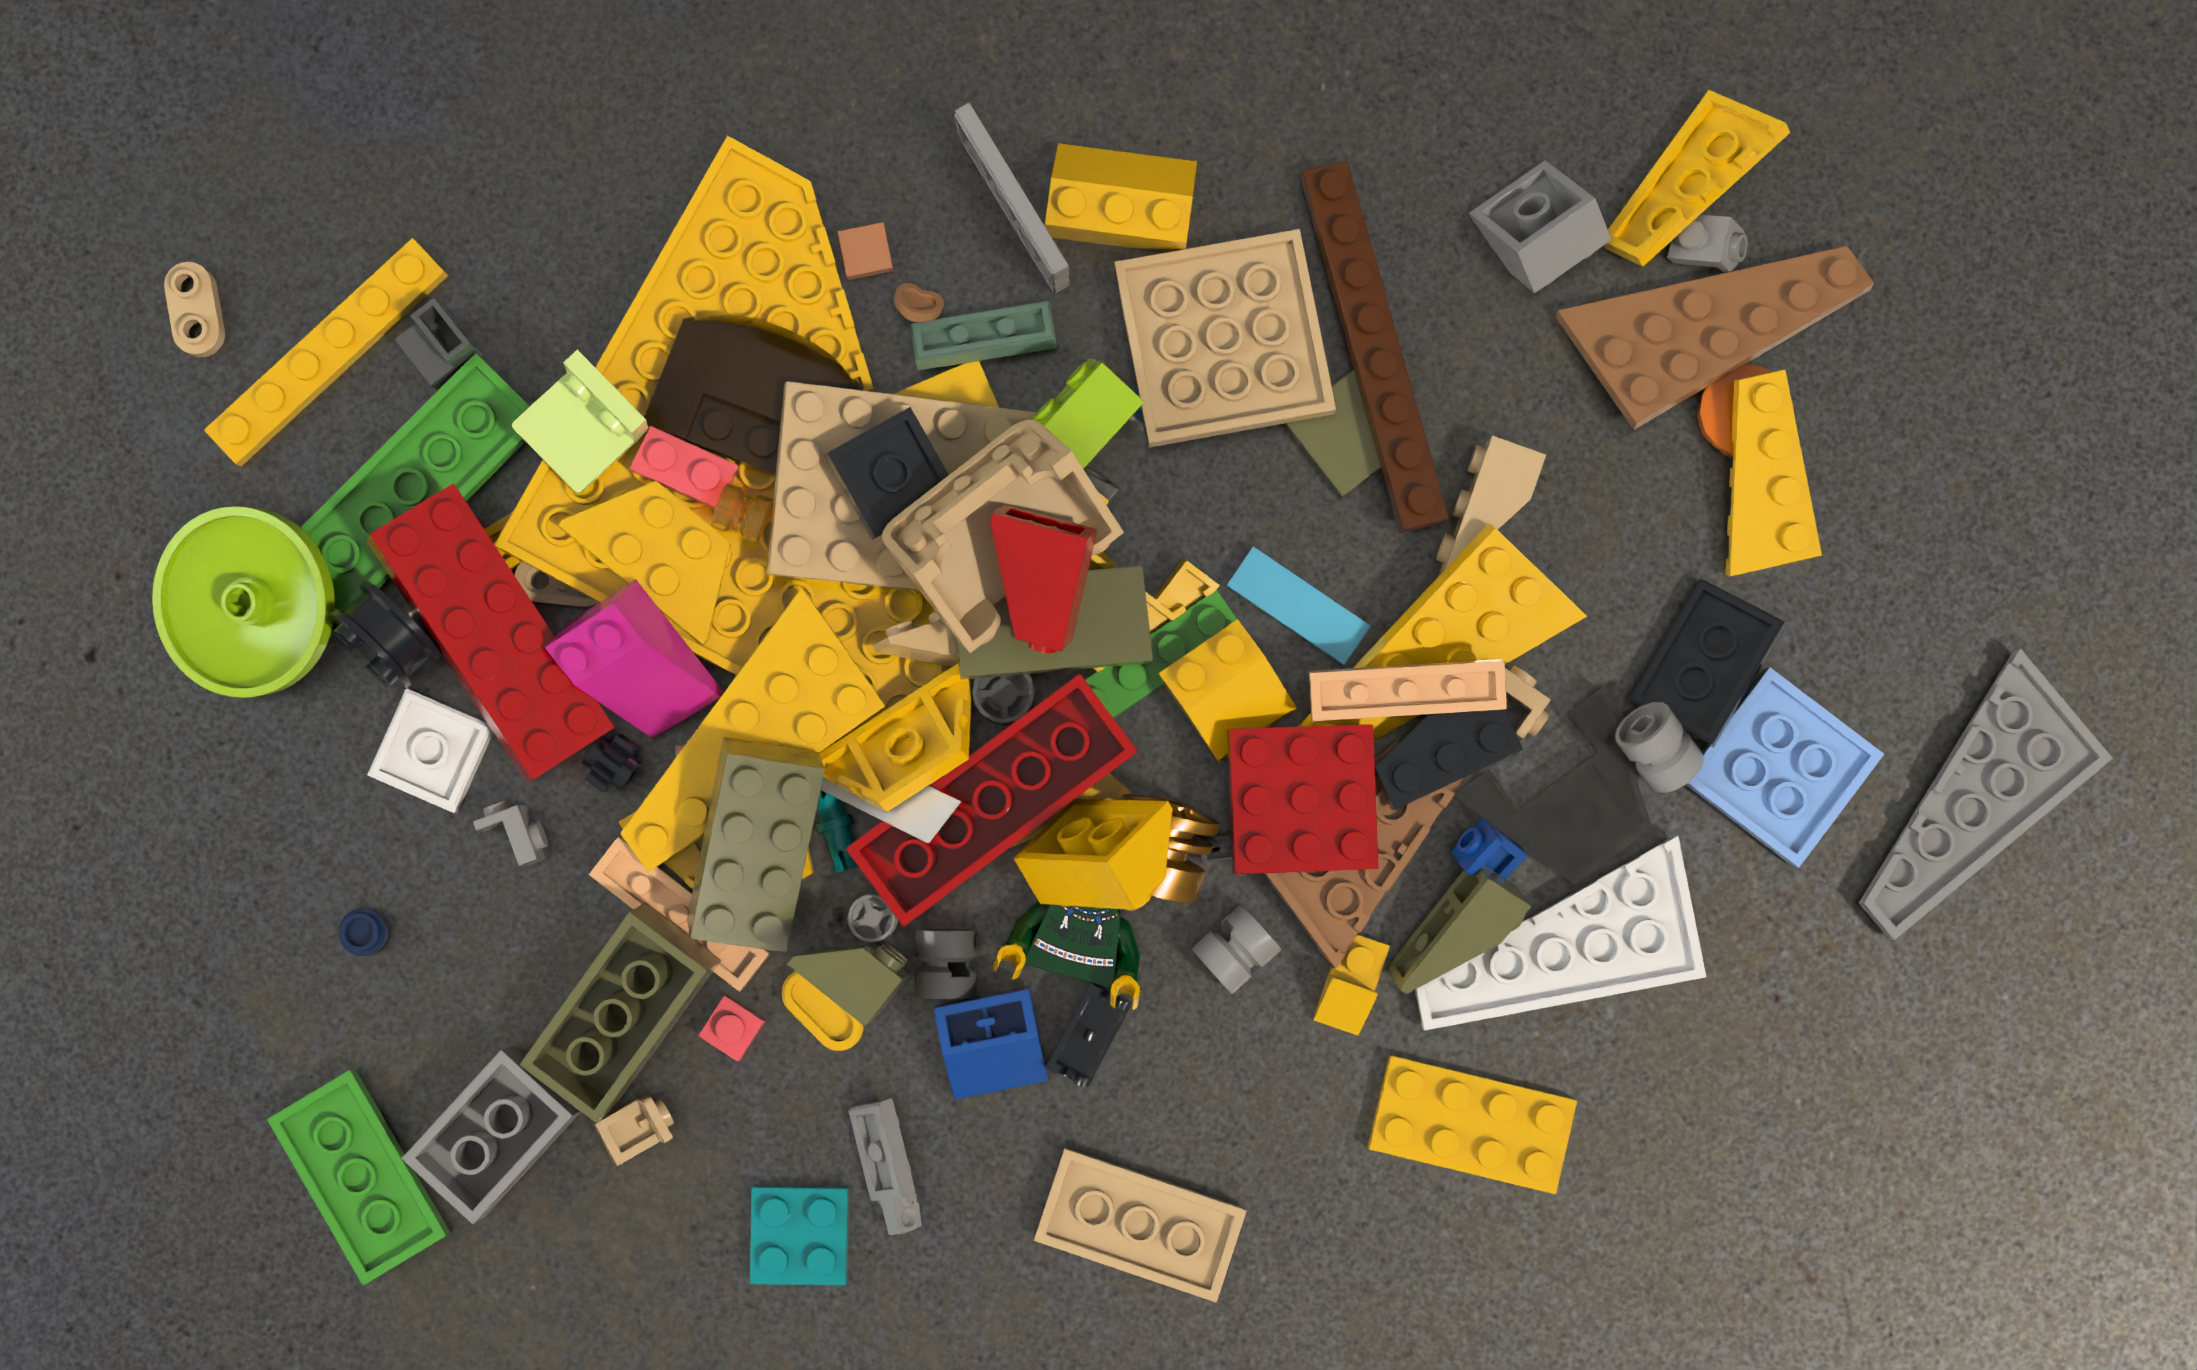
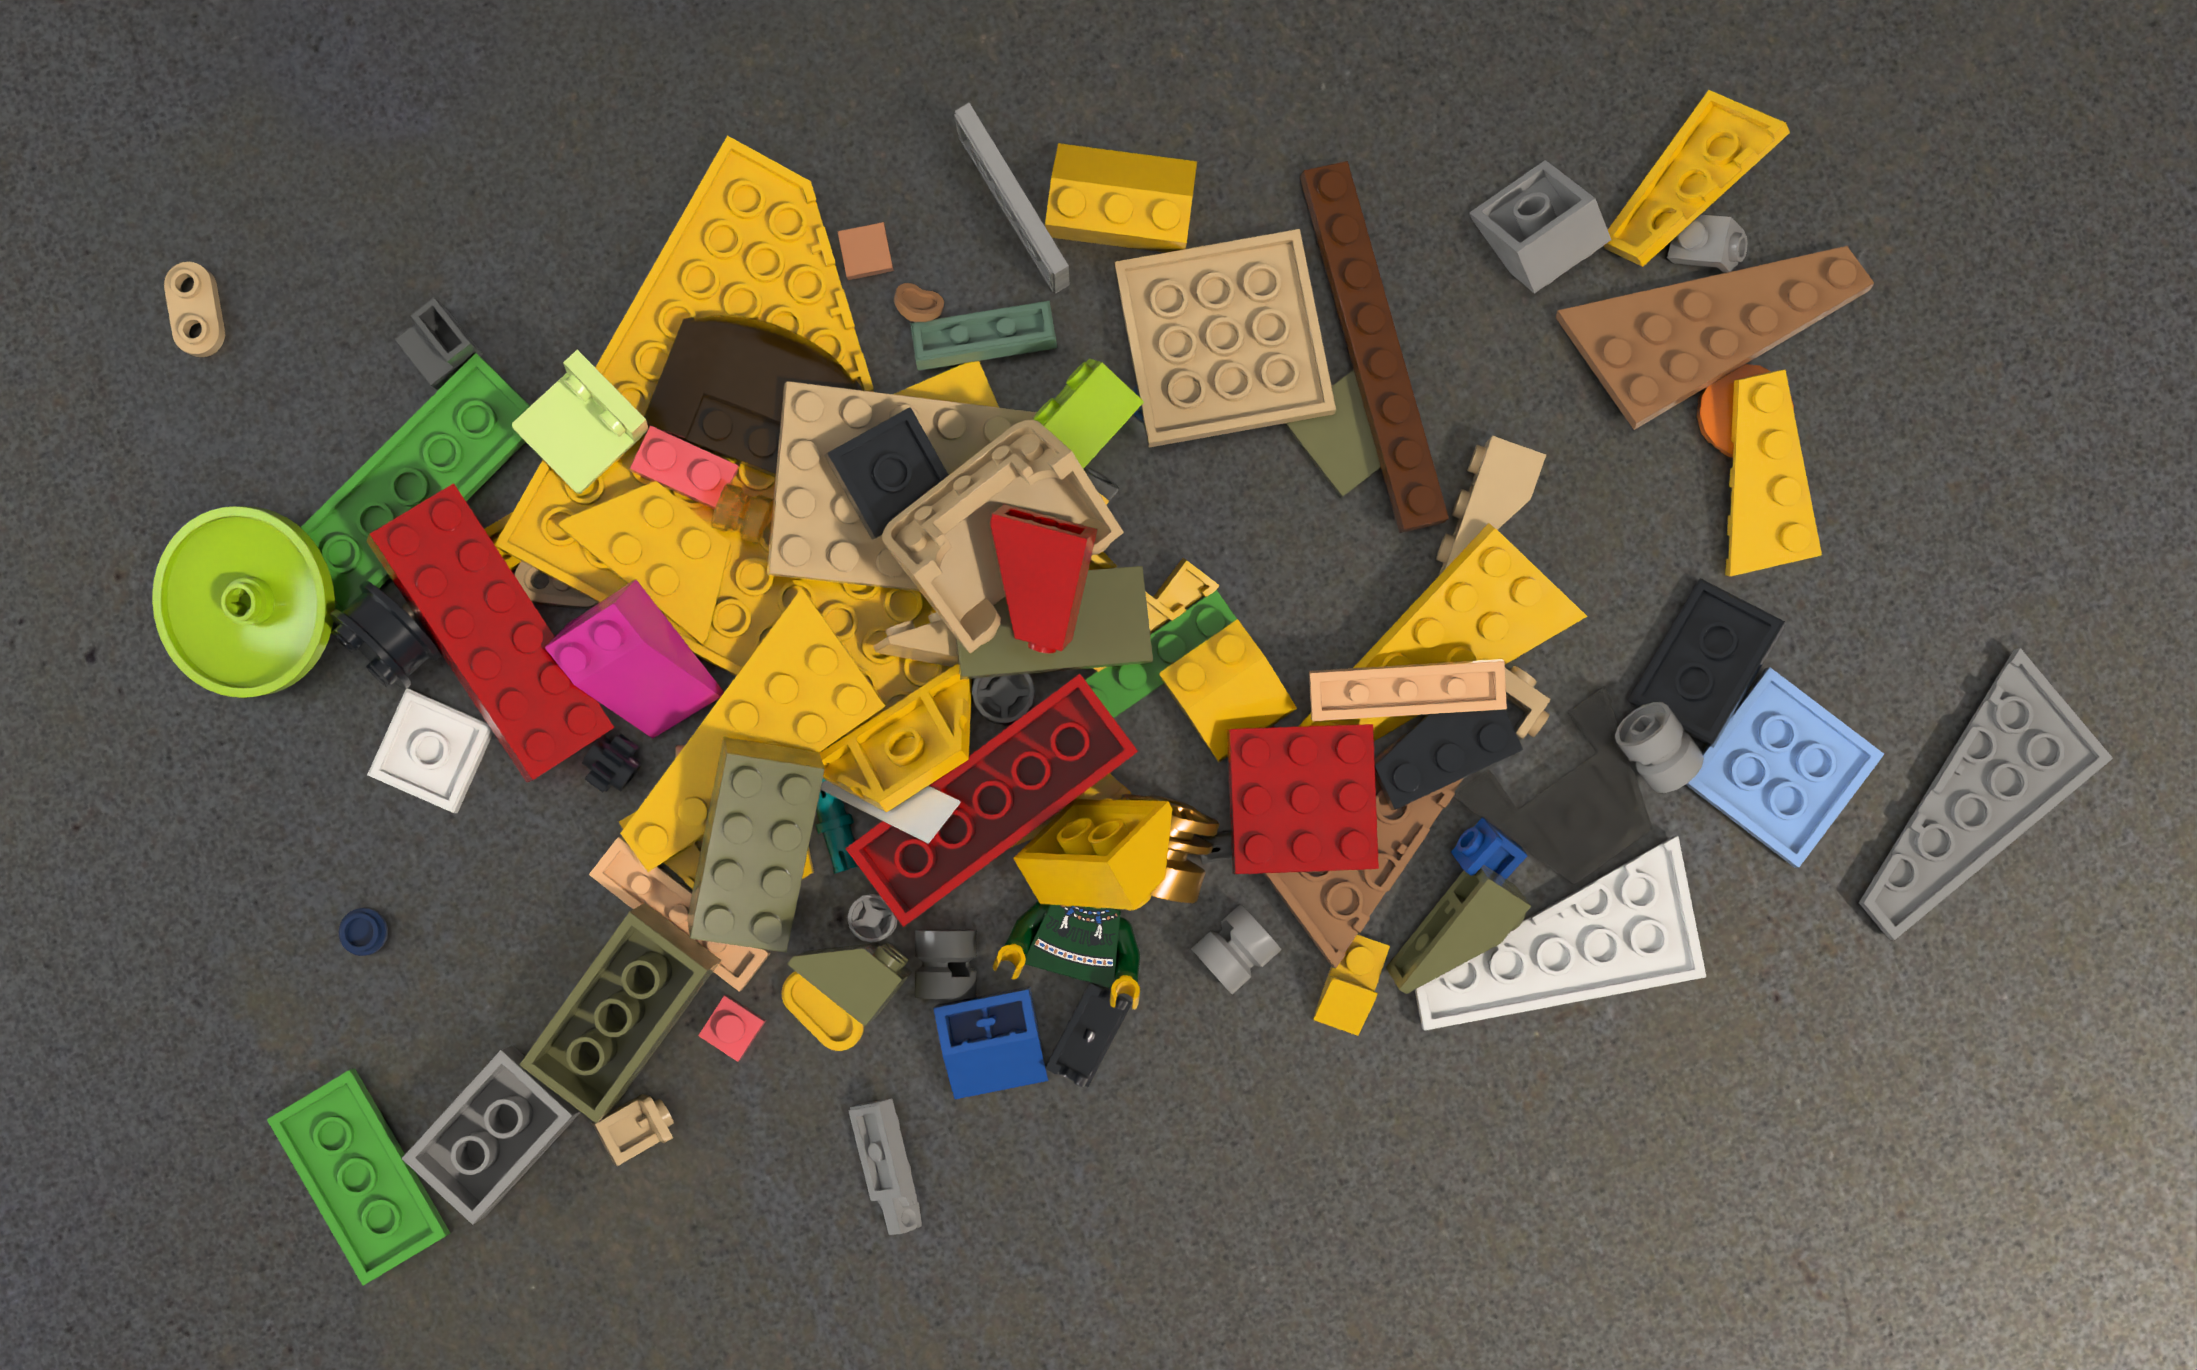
yellow plate [204,238,449,467] -> none
light grey bracket [473,800,548,866] -> none
teal plate [750,1185,849,1286] -> none
tan plate [1034,1147,1247,1303] -> none
medium azure tile [1226,546,1371,666] -> none
yellow plate [1368,1054,1577,1194] -> none

